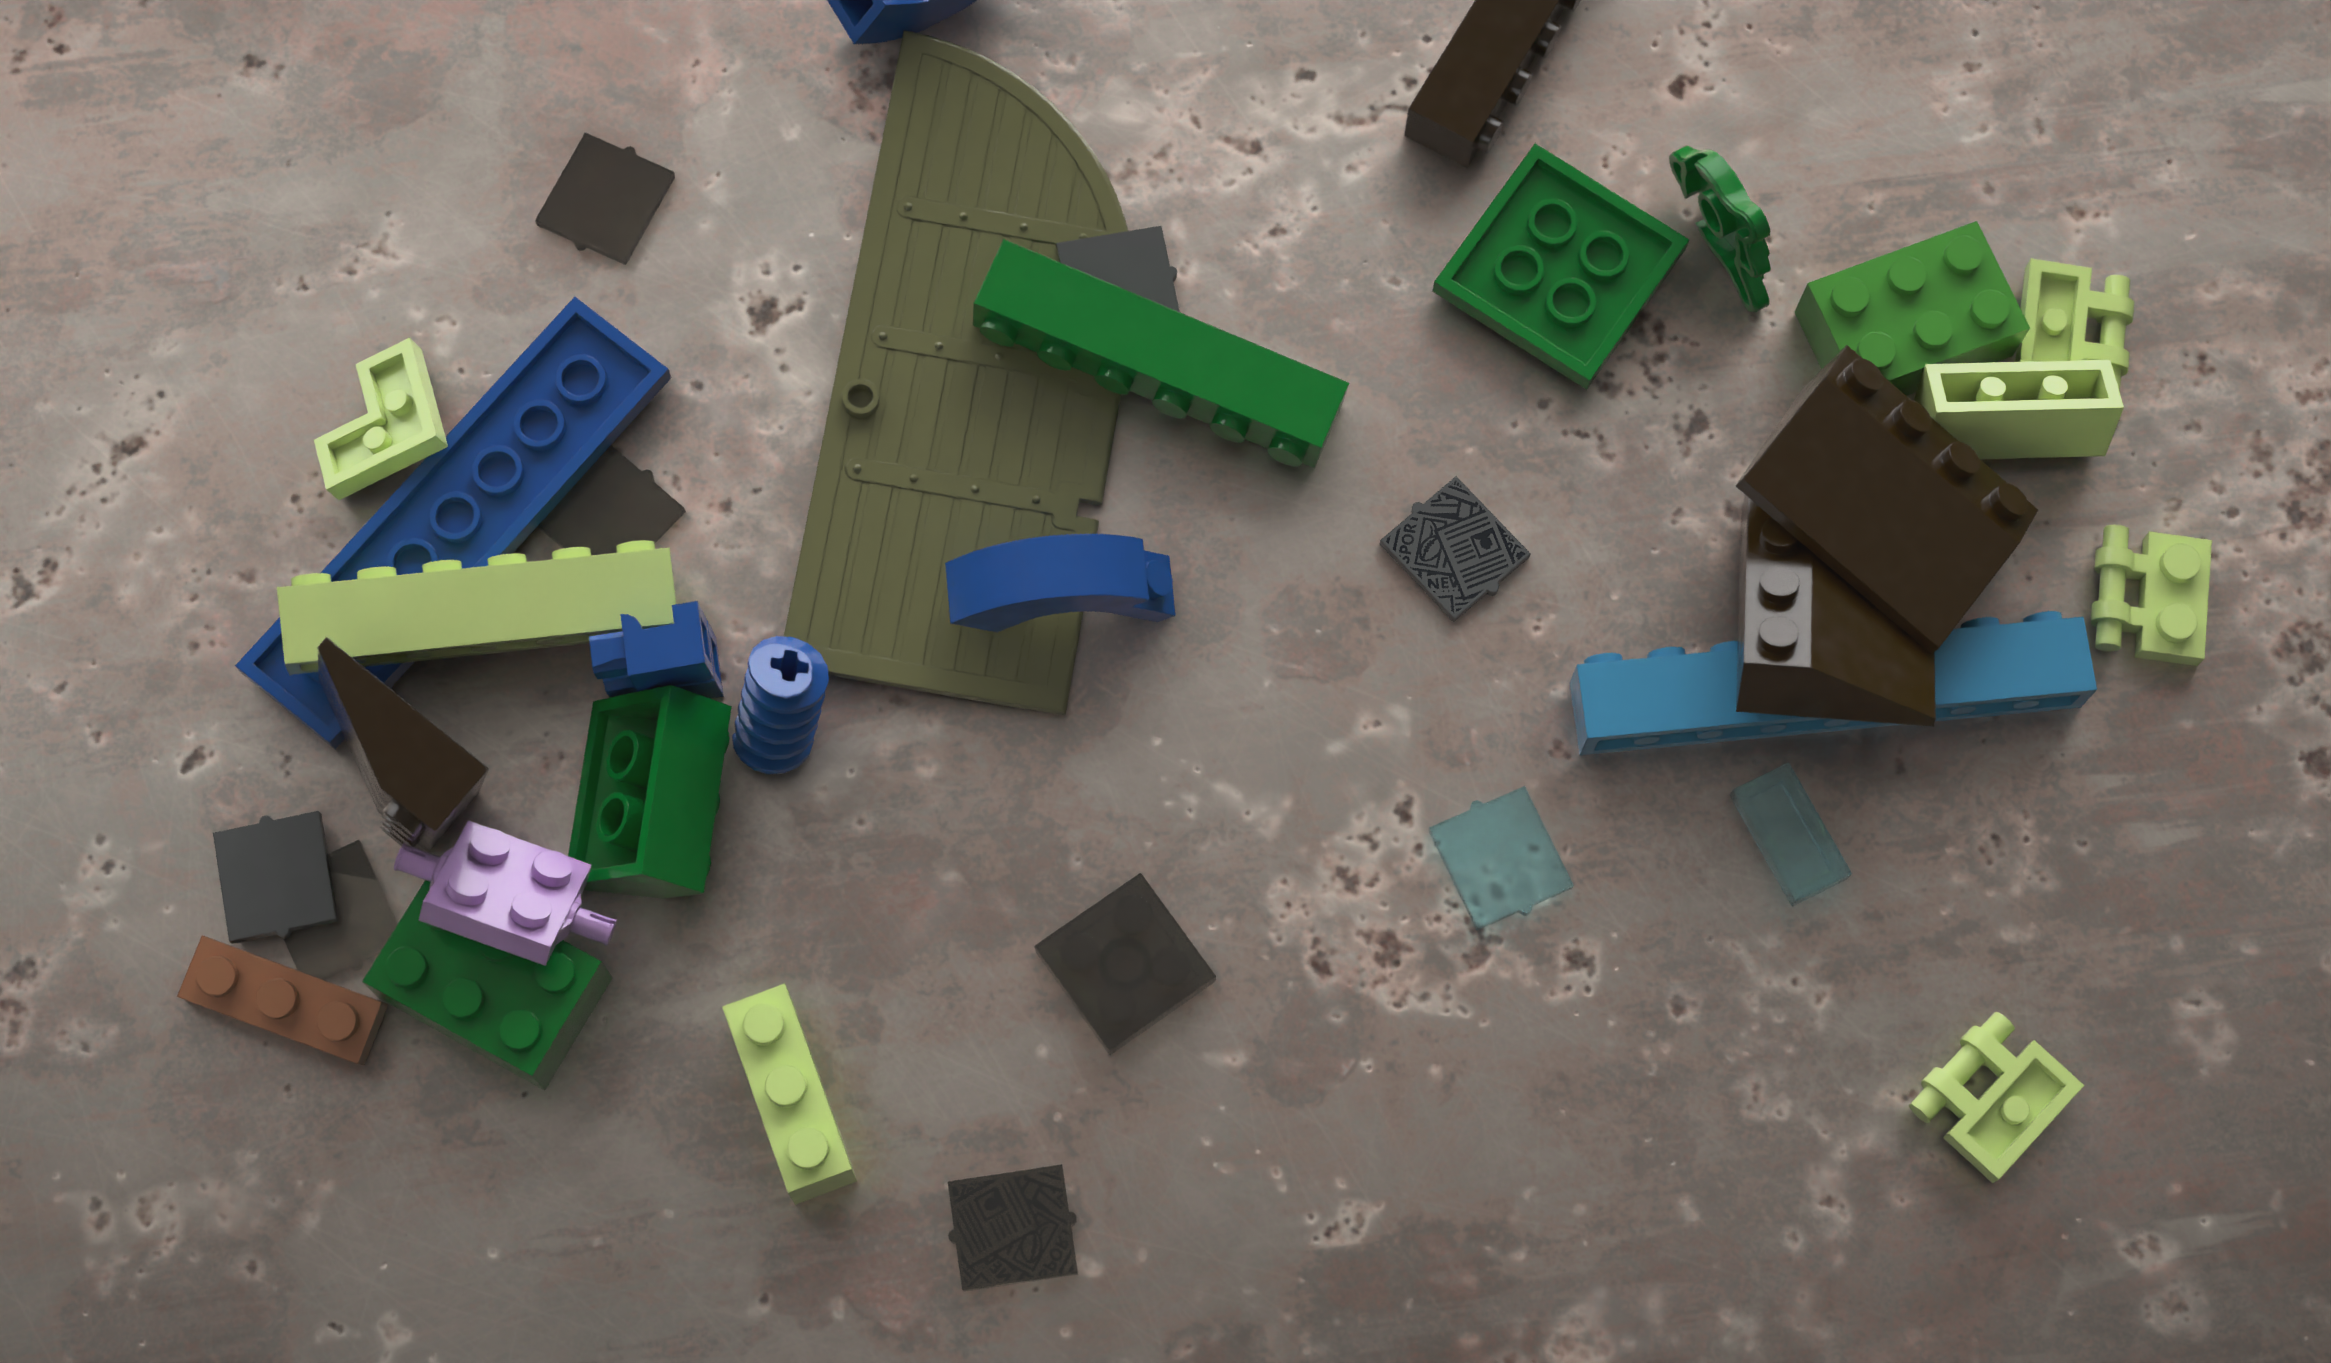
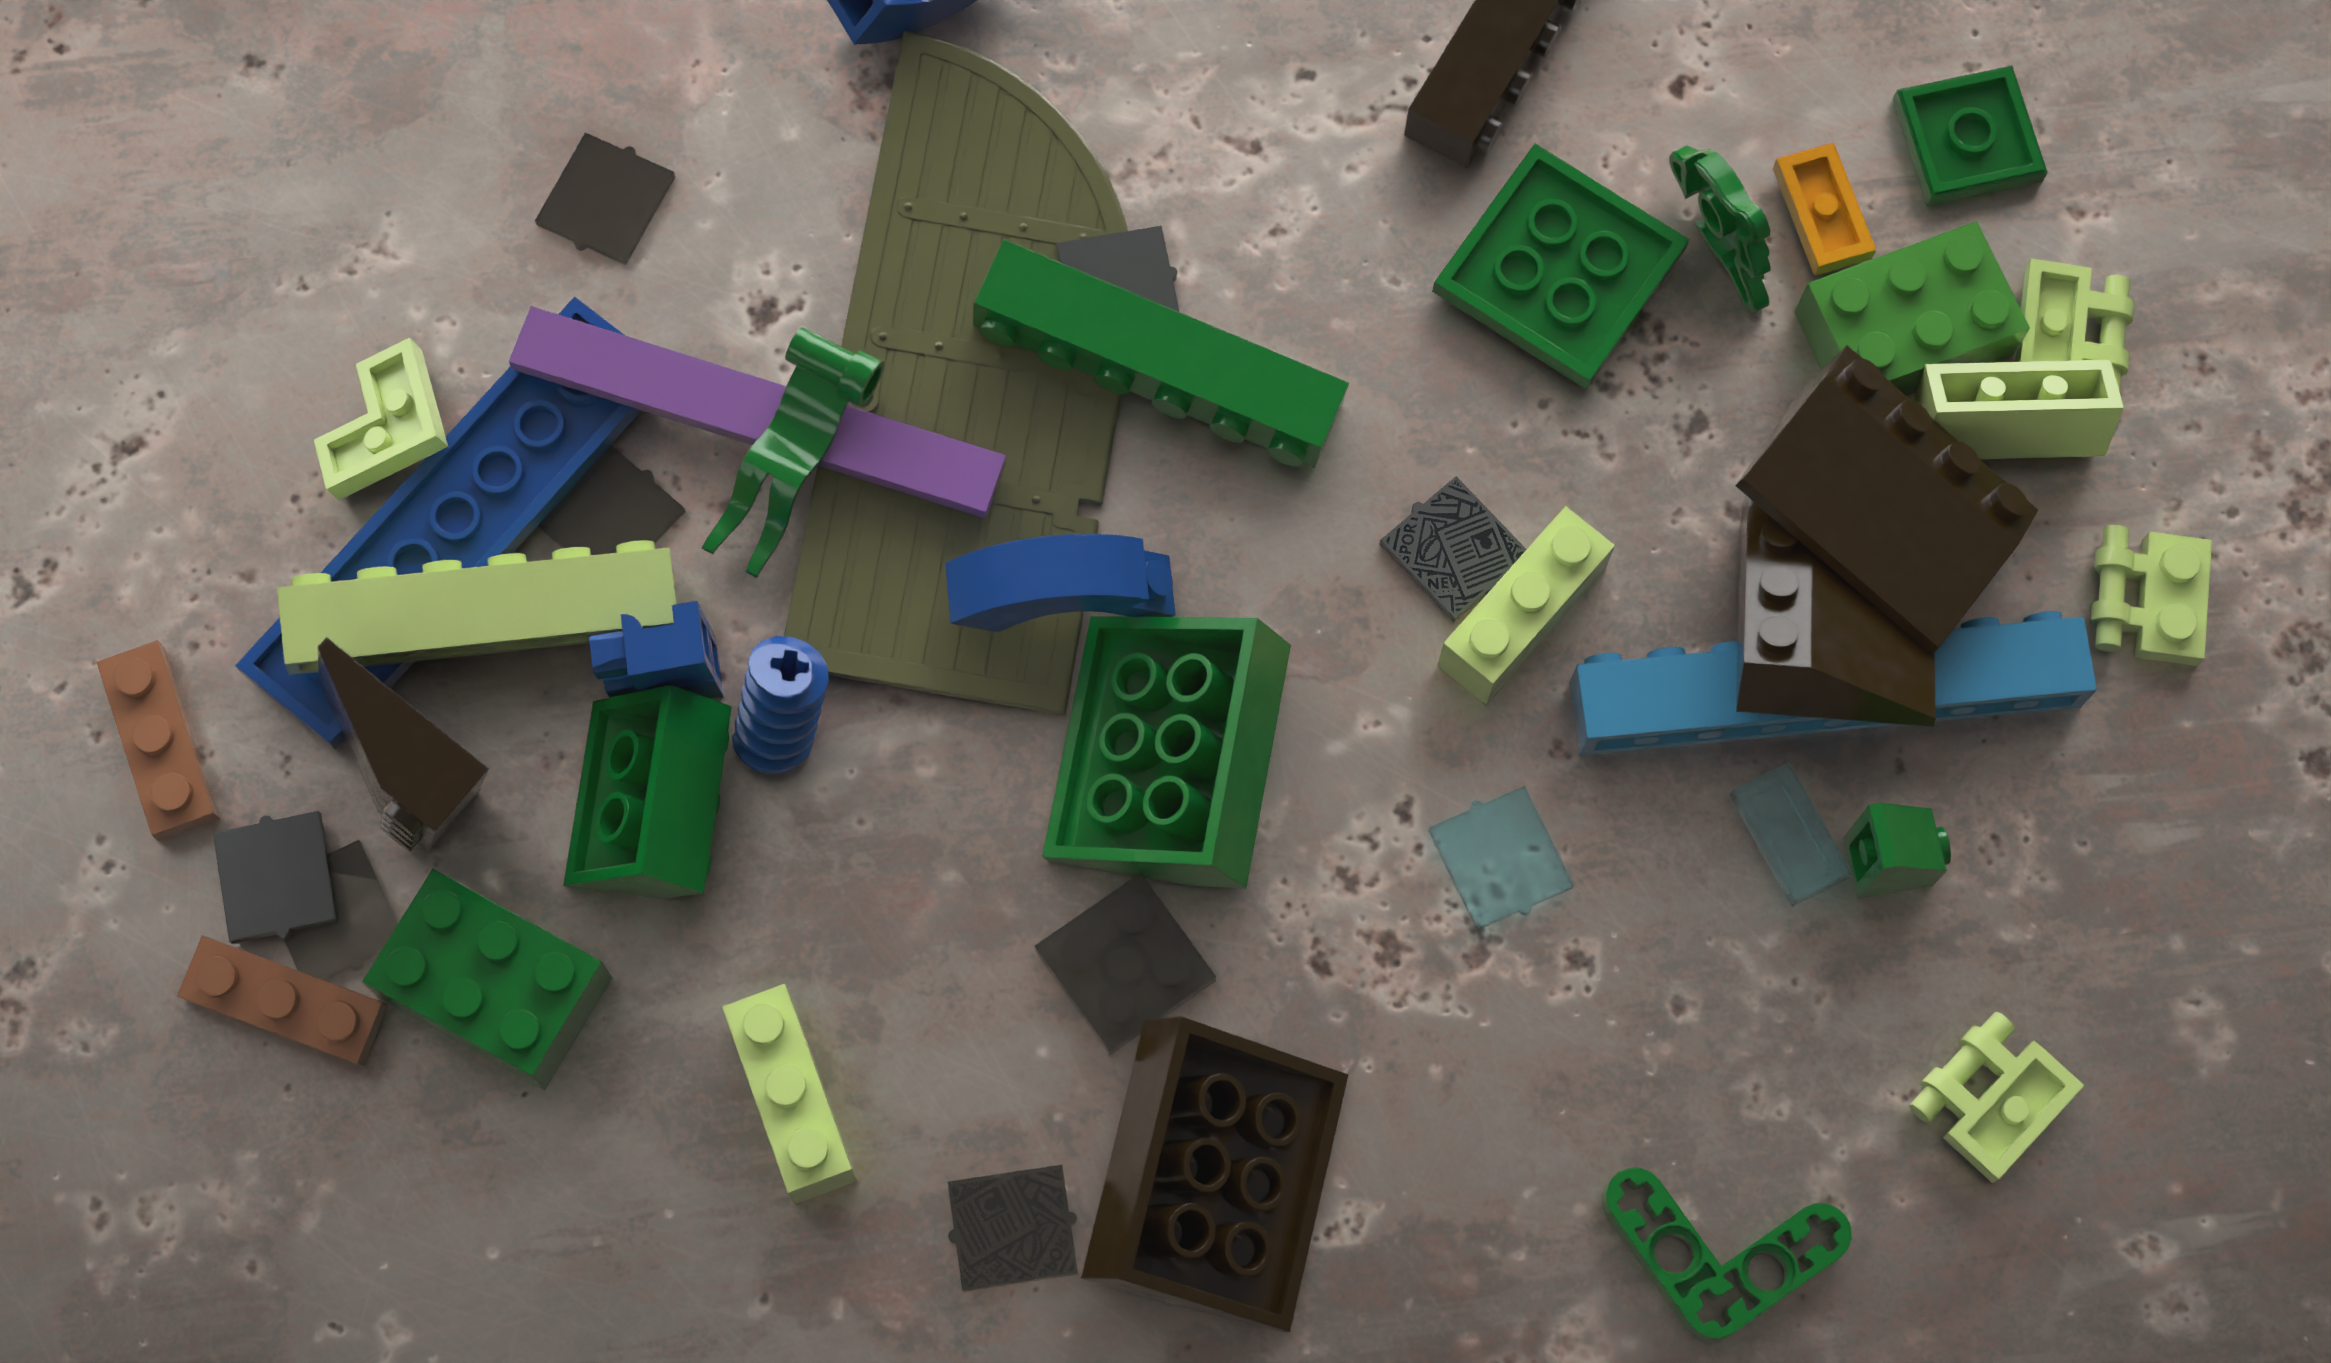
lavender plate [394,821,617,966] -> none
none -> nougat plate [96,640,220,841]
none -> medium lavender tile [509,306,1006,519]
none -> green flag [702,327,885,578]
none -> green slope [1042,616,1291,889]
none -> dark brown slope [1081,1016,1349,1332]
none -> yellowish green brick [1437,506,1615,705]
none -> green beam [1602,1168,1852,1342]
none -> light orange plate [1773,142,1876,276]
none -> green slope [1843,803,1951,899]
none -> green tile [1893,65,2048,206]

